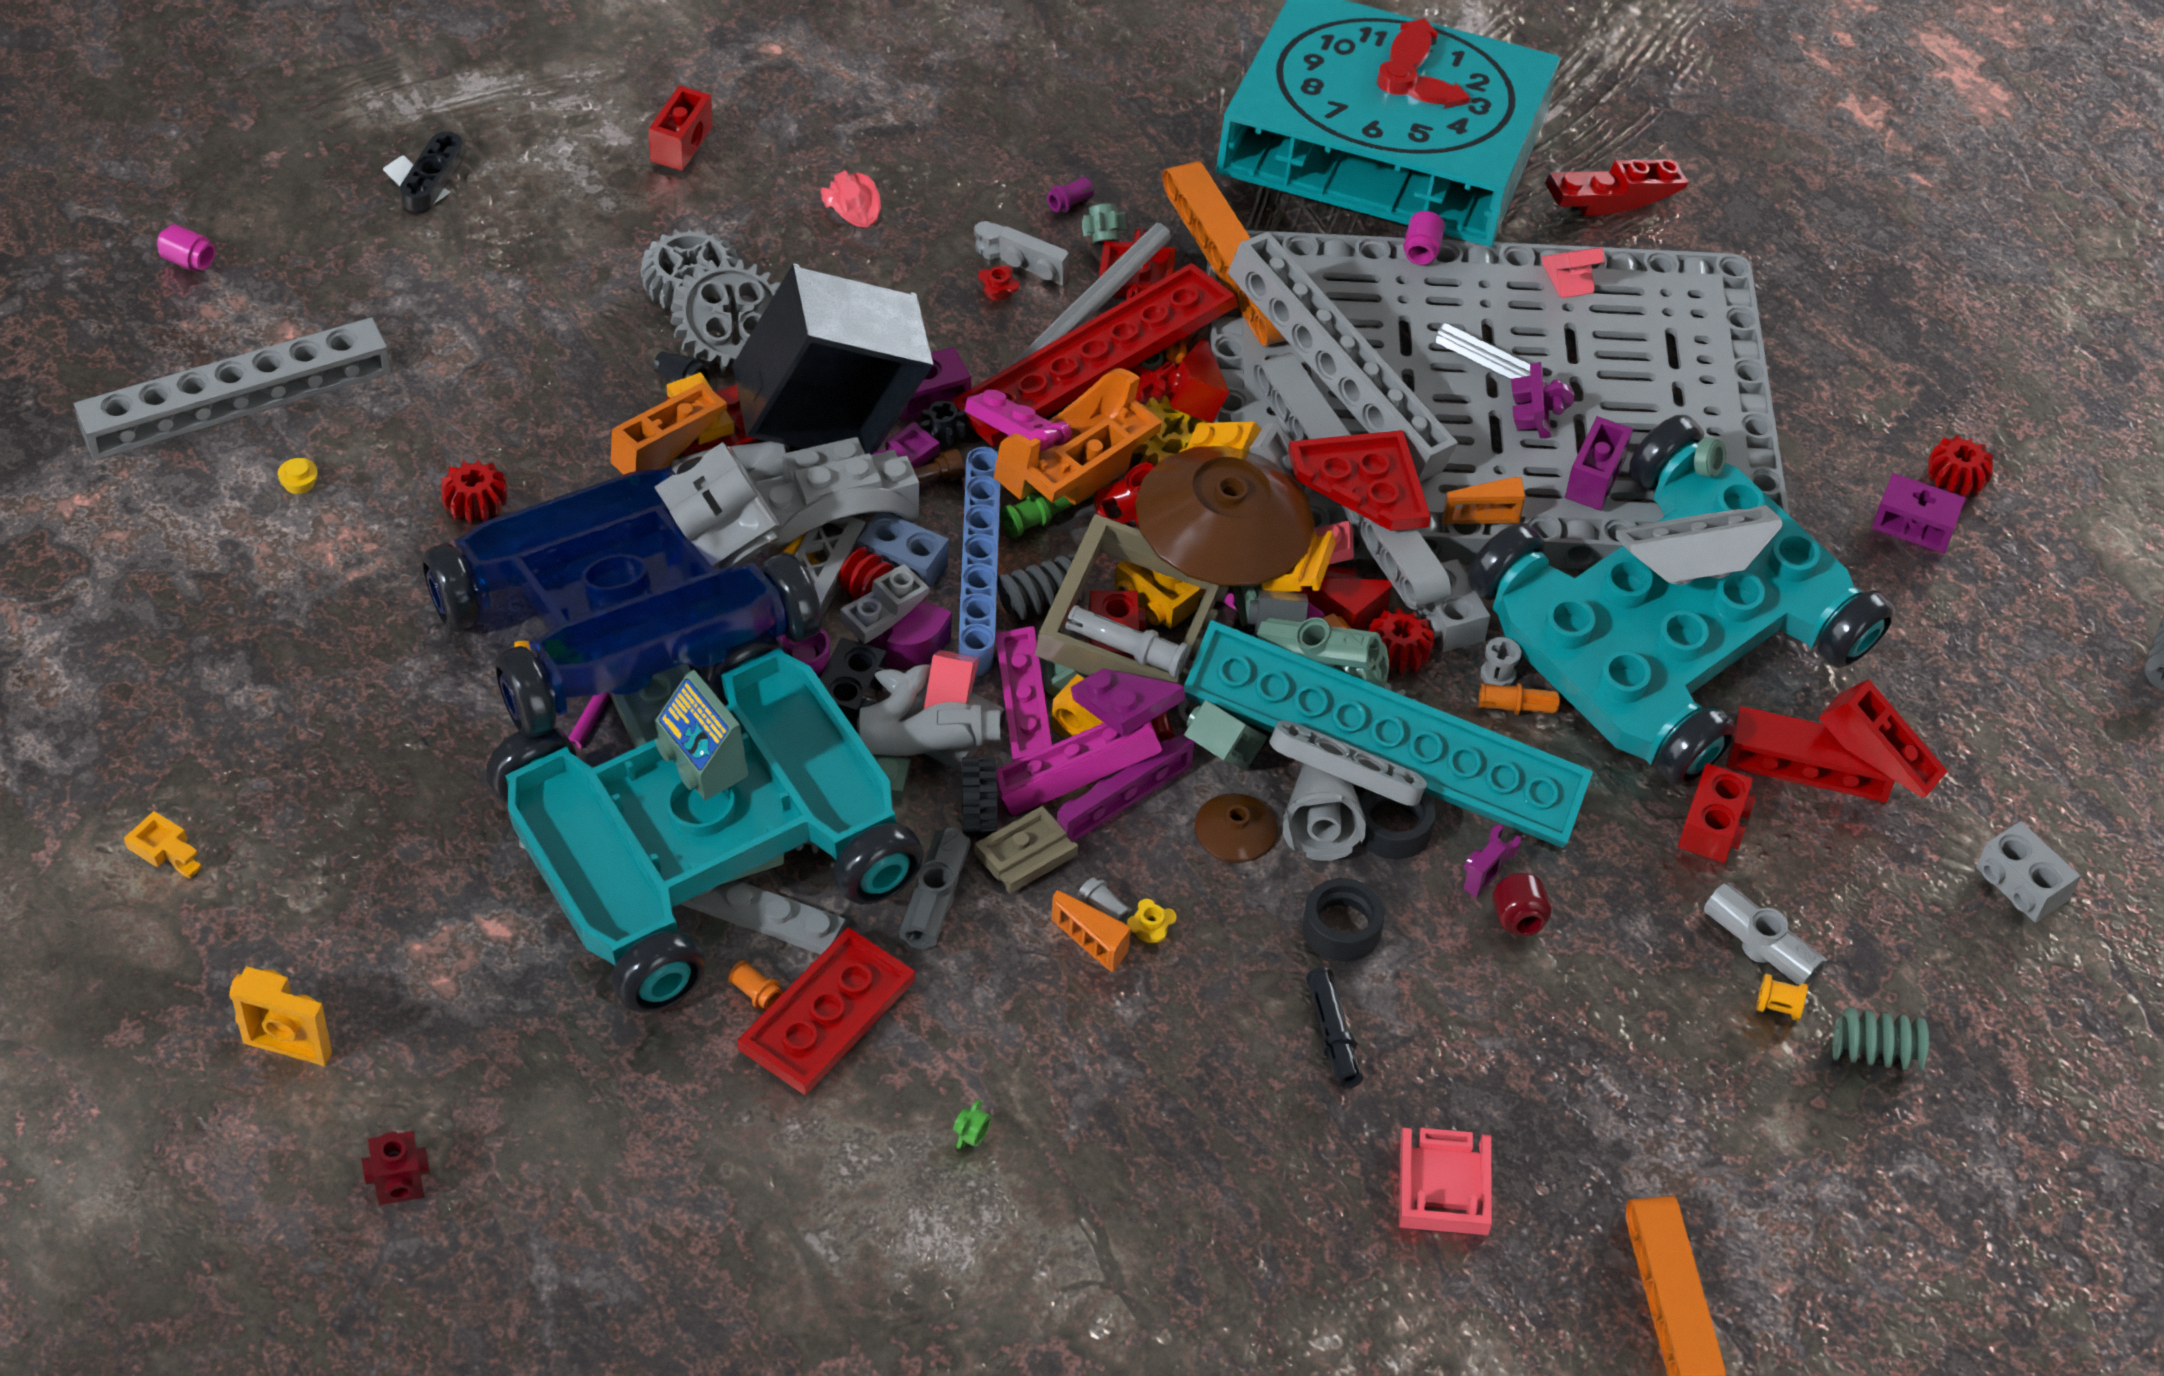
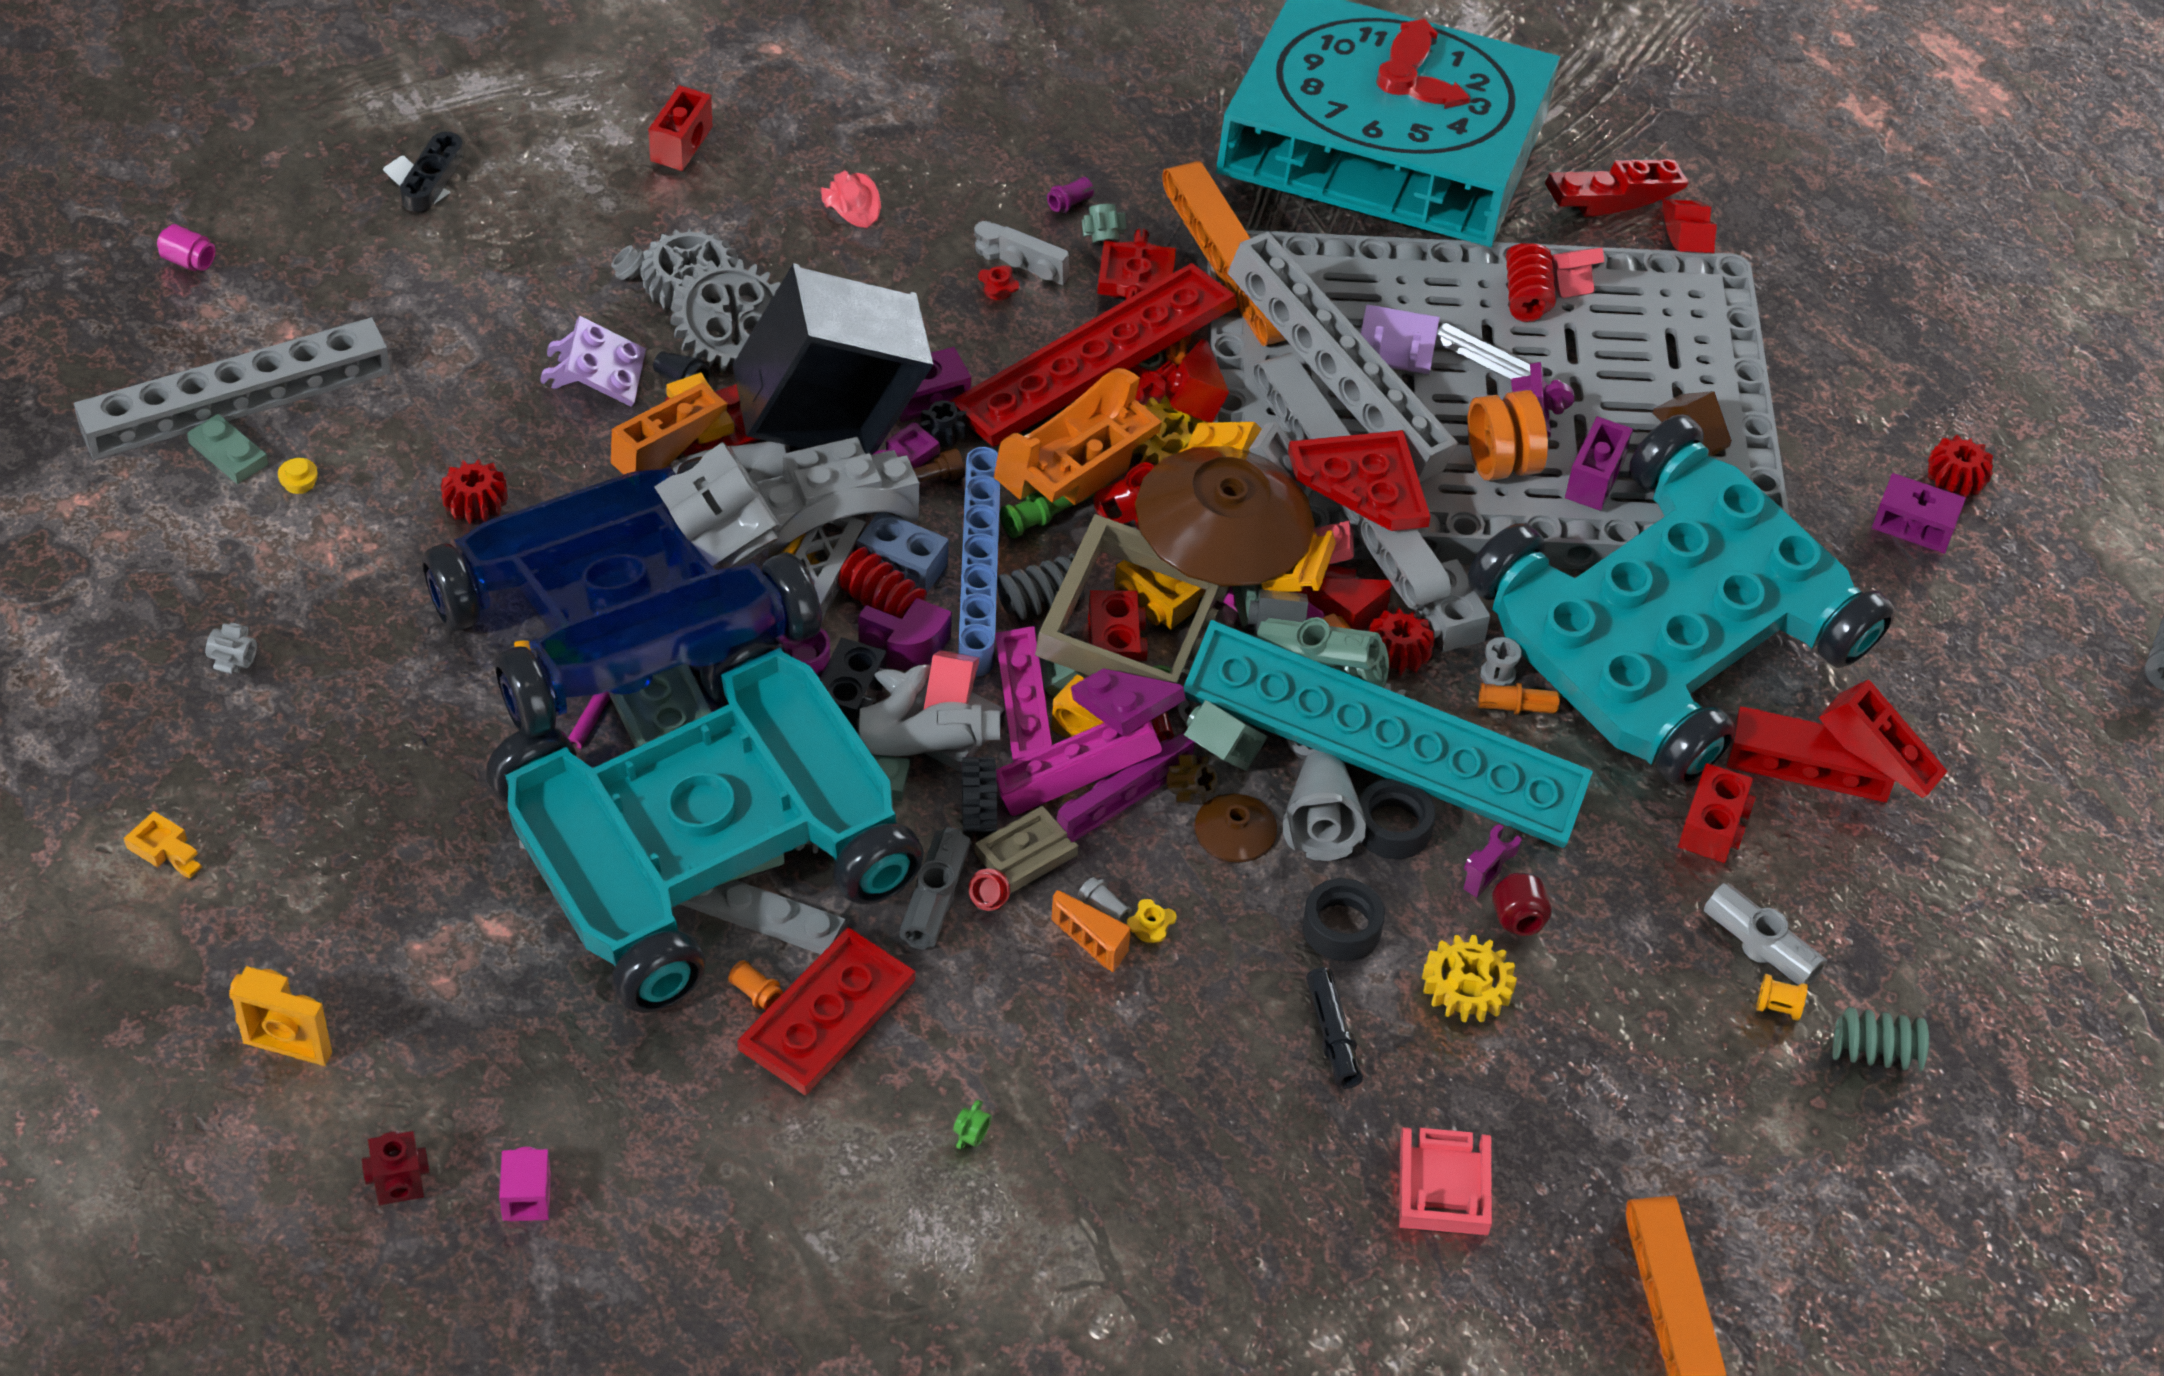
slope [655,670,748,800] -> none
light grey slope [839,564,929,644] -> none
dark pink plate [964,390,1072,451] -> none
light grey axle [1011,222,1171,365] -> none
light grey pin [1065,605,1190,679] -> none
light grey beam [1269,720,1427,806] -> none
dark pink brick [1403,211,1445,265] -> none
orange slope [1442,477,1525,524] -> none
light grey wedge [1616,505,1782,585] -> none
sand green tile [1694,437,1726,478] -> none
light grey brick [1976,821,2081,923] -> none
none -> sand green plate [187,414,269,485]
none -> light grey gear [205,622,257,674]
none -> dark pink brick [499,1147,551,1221]
none -> lavender plate [540,316,646,407]
none -> light grey plate [611,245,644,280]
none -> red plate [969,868,1010,911]
none -> dark brown gear [1167,754,1218,805]
none -> lavender plate [1361,304,1440,374]
none -> yellow gear [1422,935,1517,1022]
none -> orange wheel [1467,390,1548,481]
none -> red piece [1506,243,1556,323]
none -> reddish brown slope [1652,391,1732,456]
none -> red slope [1662,199,1717,253]

